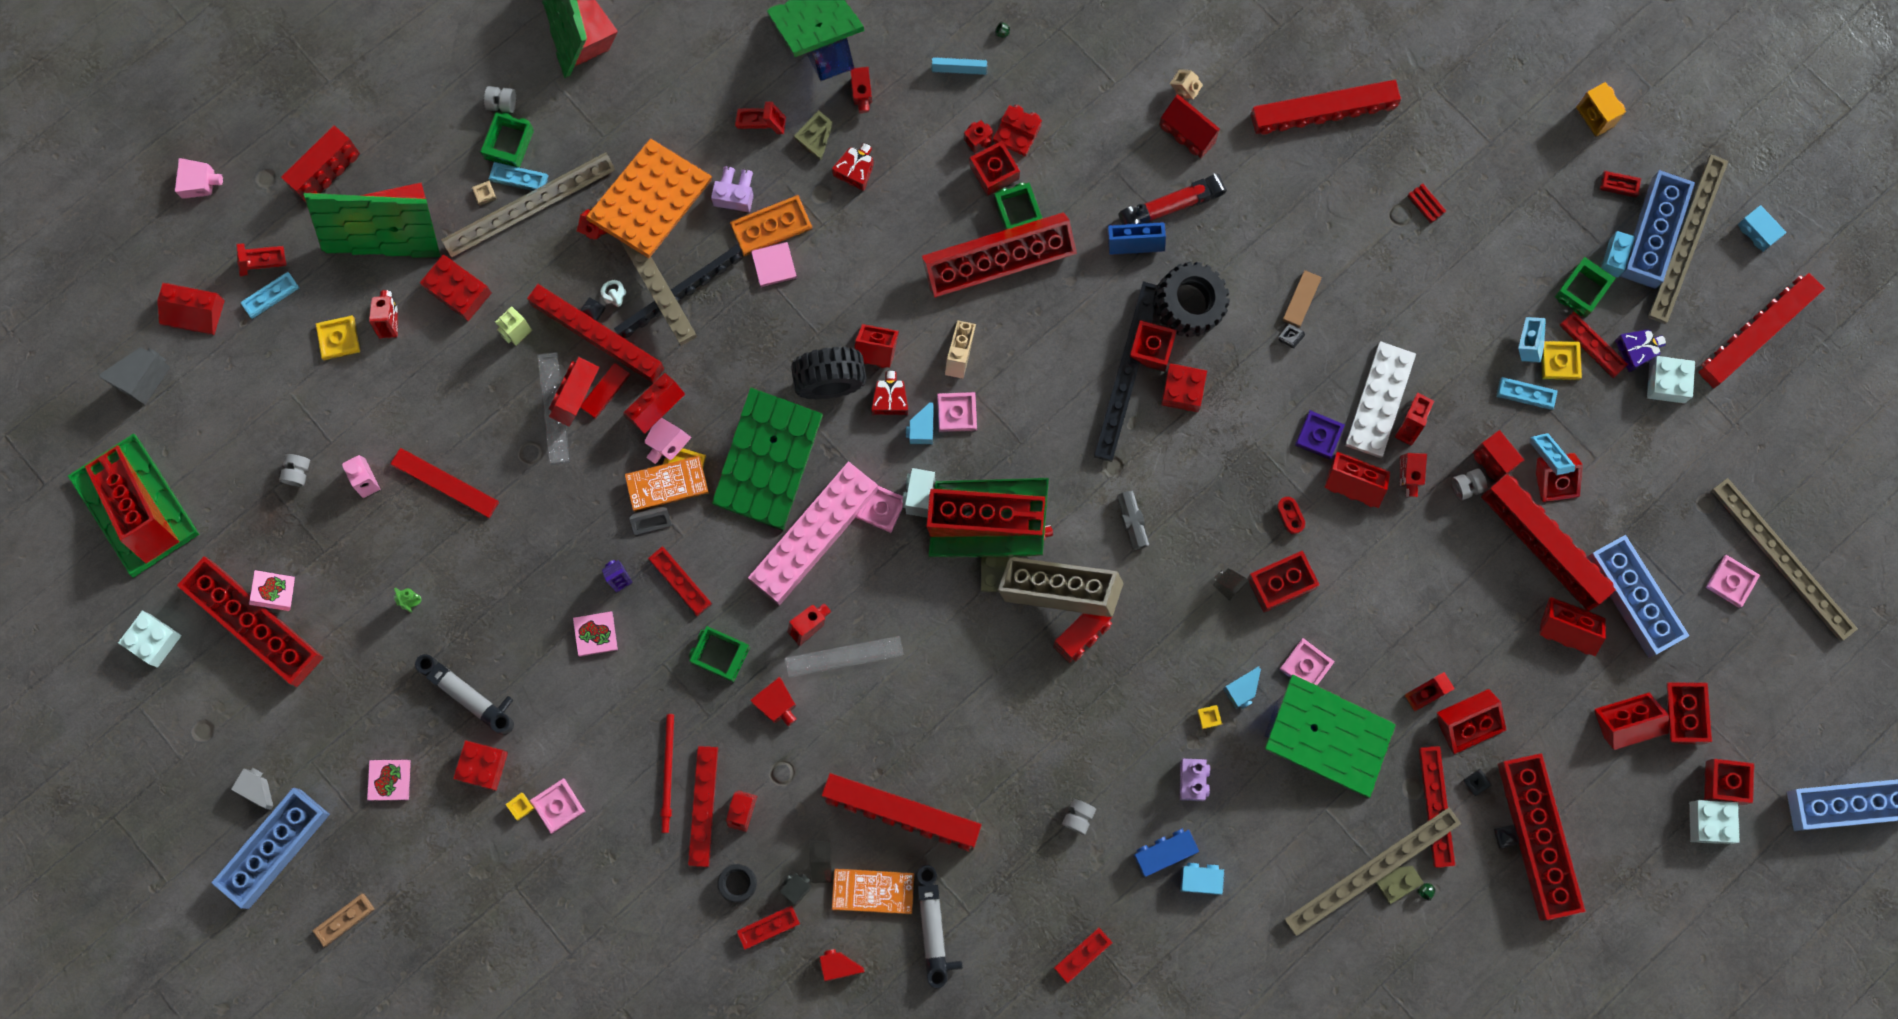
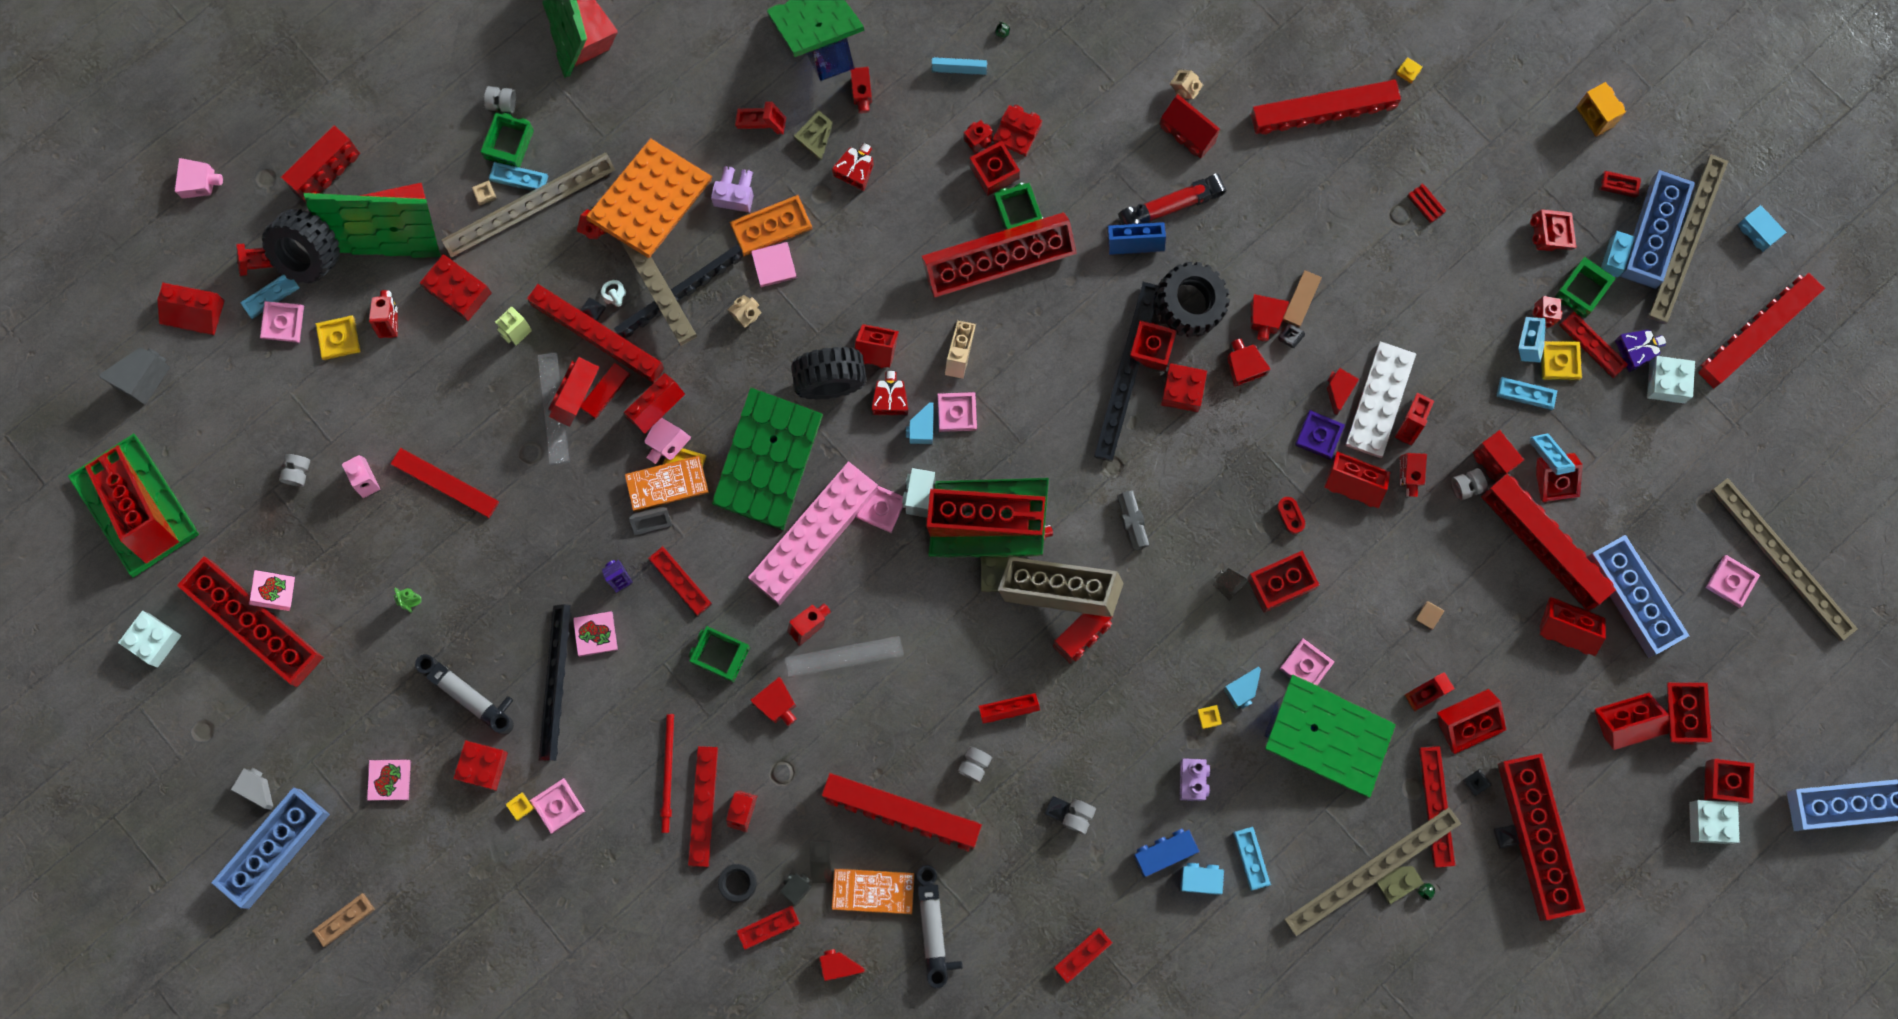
none -> bright pink tile [260,301,304,343]
none -> black tyre [262,209,340,283]
none -> black plate [538,604,571,762]
none -> tan brick [727,295,761,328]
none -> light grey wheel [957,746,992,783]
none -> red plate [978,693,1040,724]
none -> black tile [1045,796,1070,822]
none -> red torso [1228,339,1270,387]
none -> medium azure tile [1233,827,1271,891]
none -> red torso [1250,294,1289,341]
none -> red slope [1327,368,1359,415]
none -> yellow plate [1396,57,1423,84]
none -> light nougat slope [1416,601,1444,630]
none -> red plate [1530,209,1576,251]
none -> brick [1533,296,1562,328]

